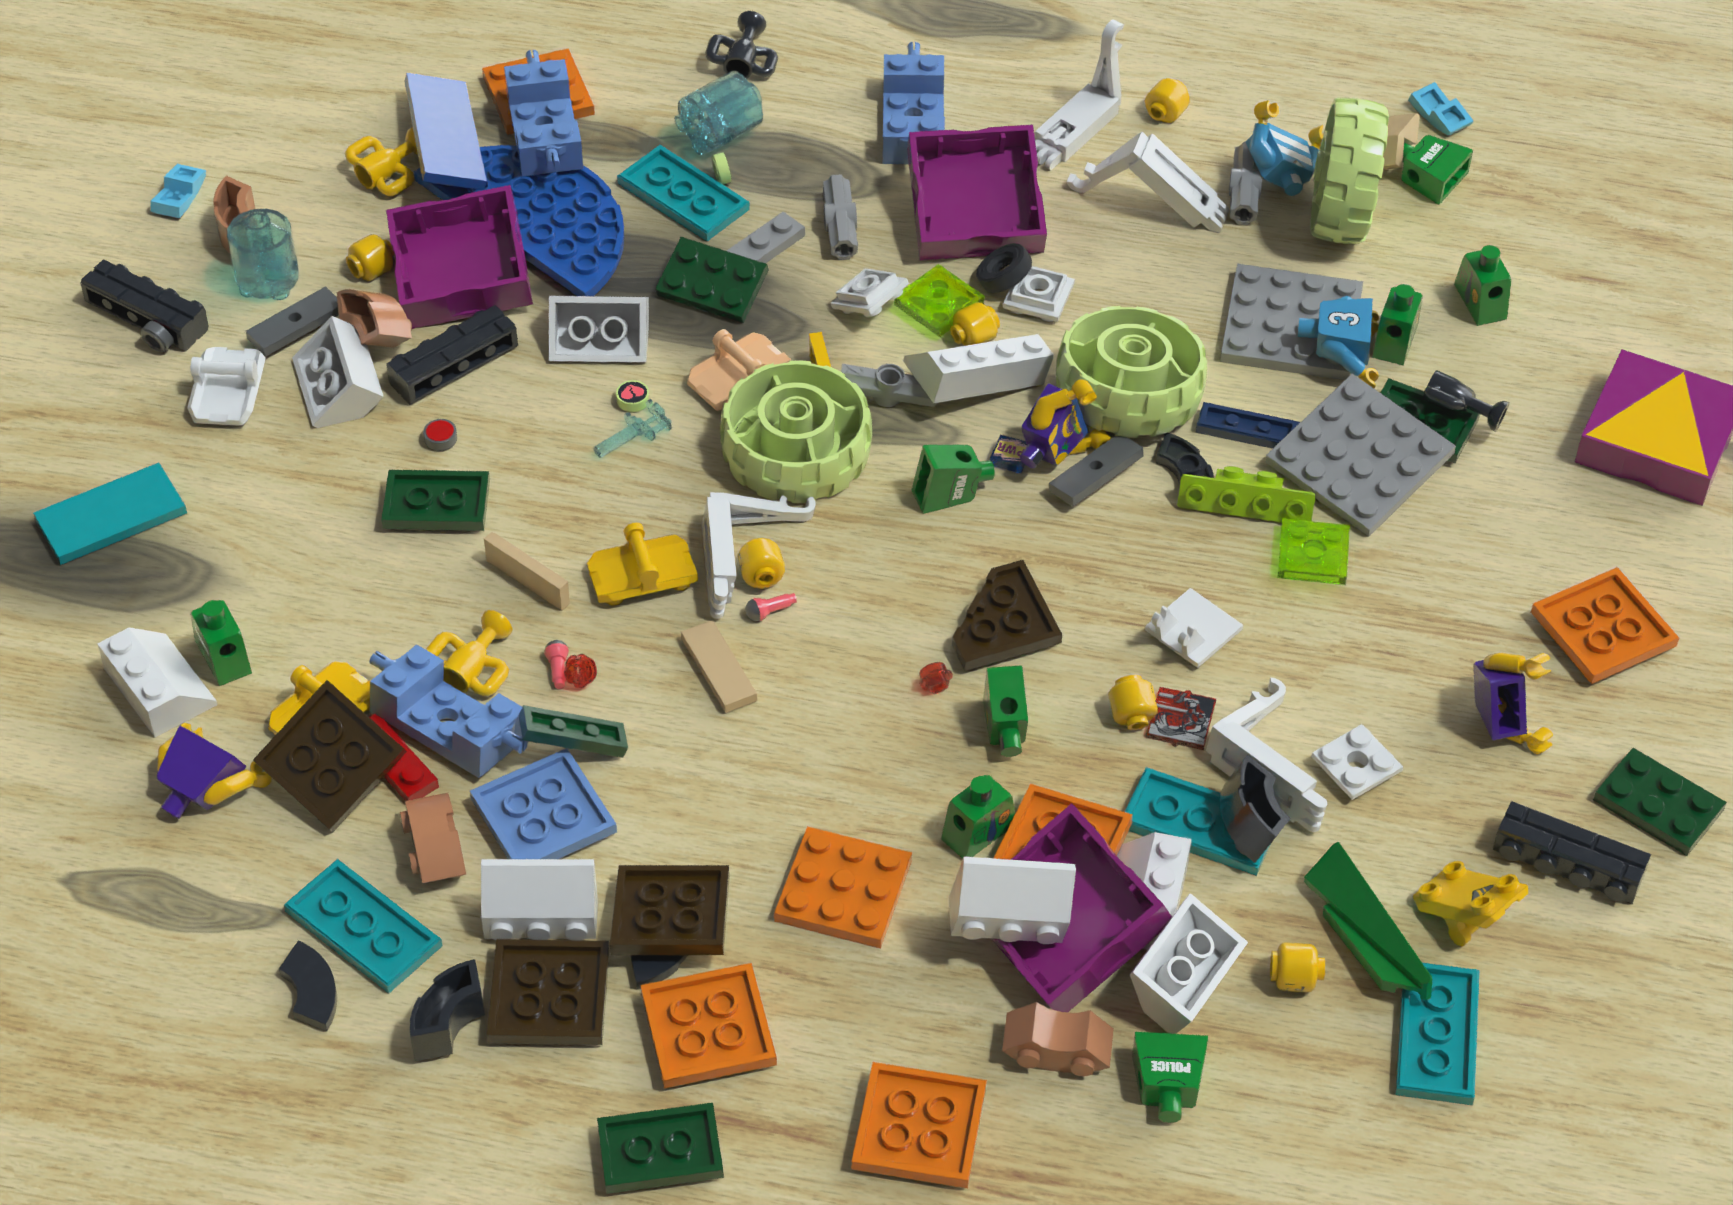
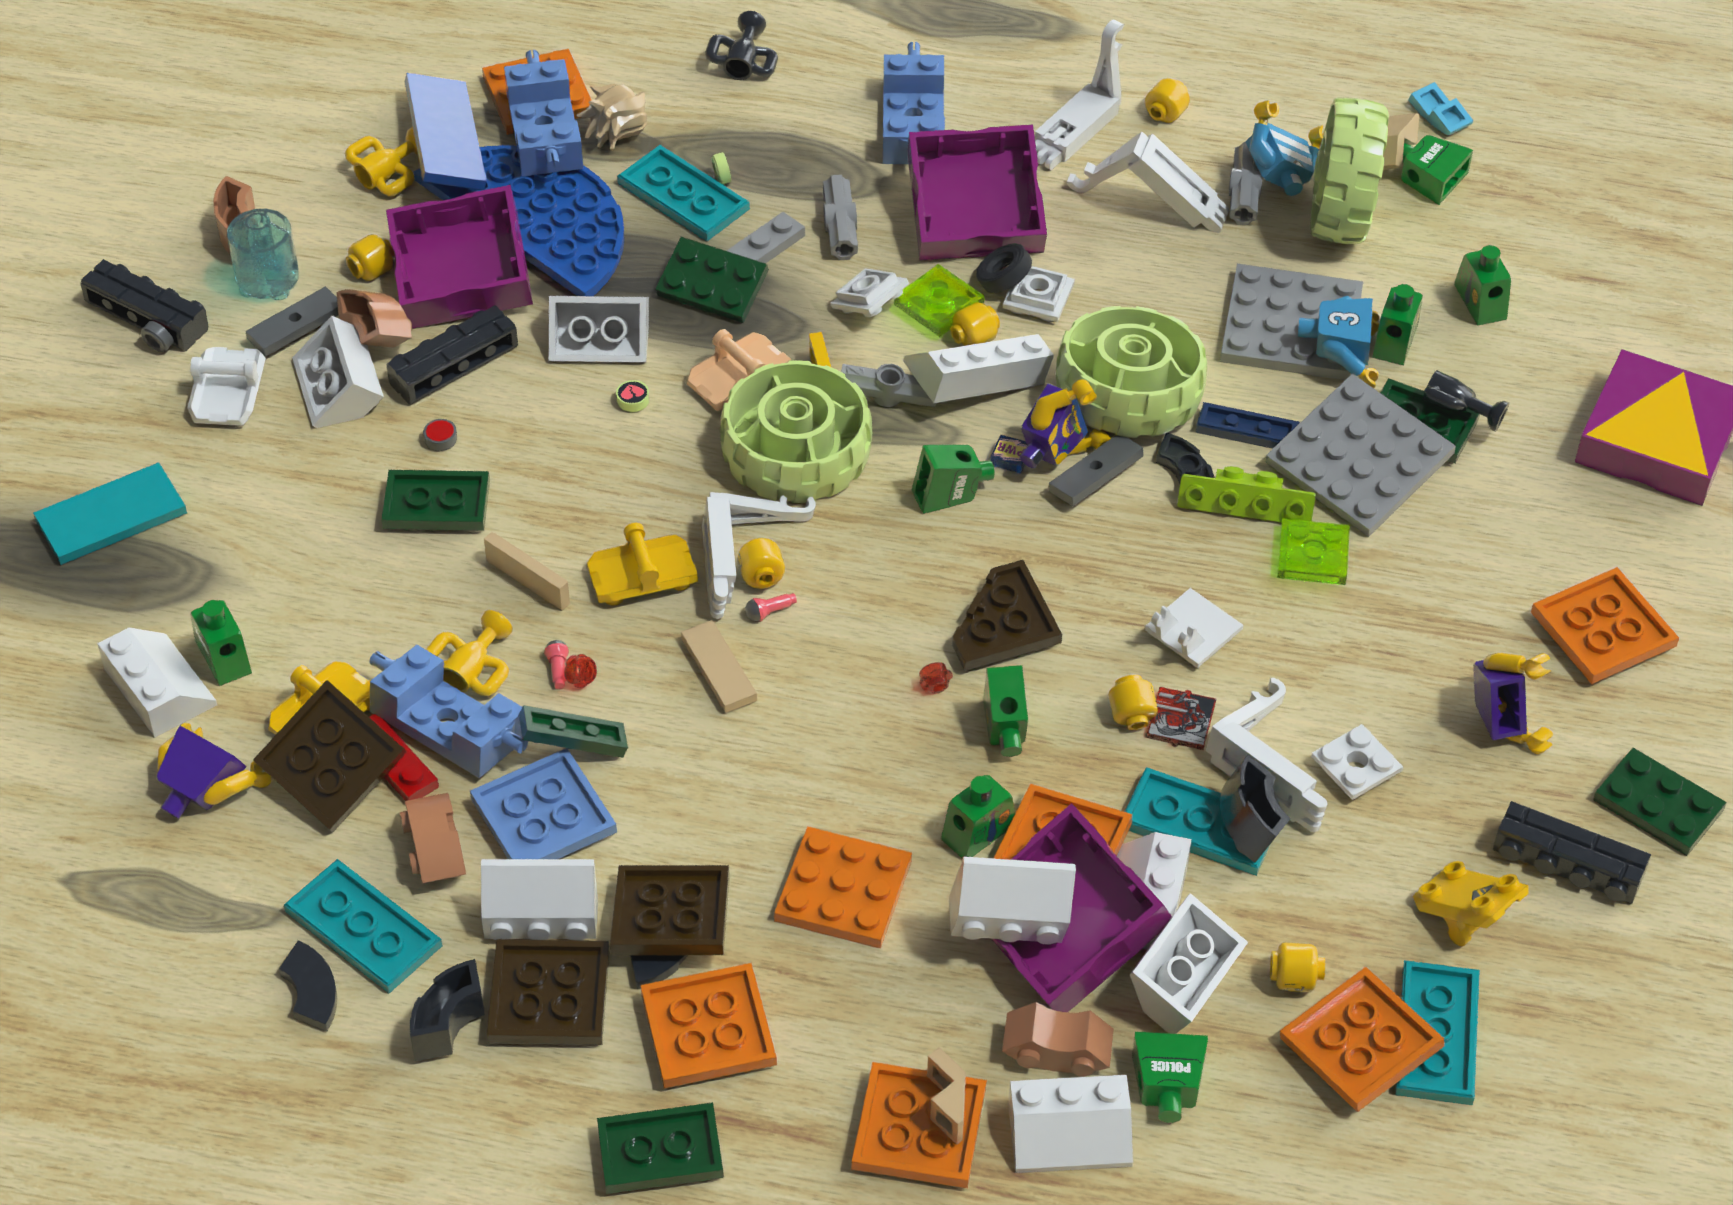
medium azure slope [150,164,206,219] -> none
clear light blue piece [593,399,672,458] -> none
clear light blue cylinder [674,71,763,155] -> none
green wedge [1304,842,1432,1000] -> none
none -> tan hair [577,84,647,150]
none -> tan slope [927,1047,966,1144]
none -> white slope [1008,1075,1133,1173]
none -> orange plate [1280,967,1444,1112]

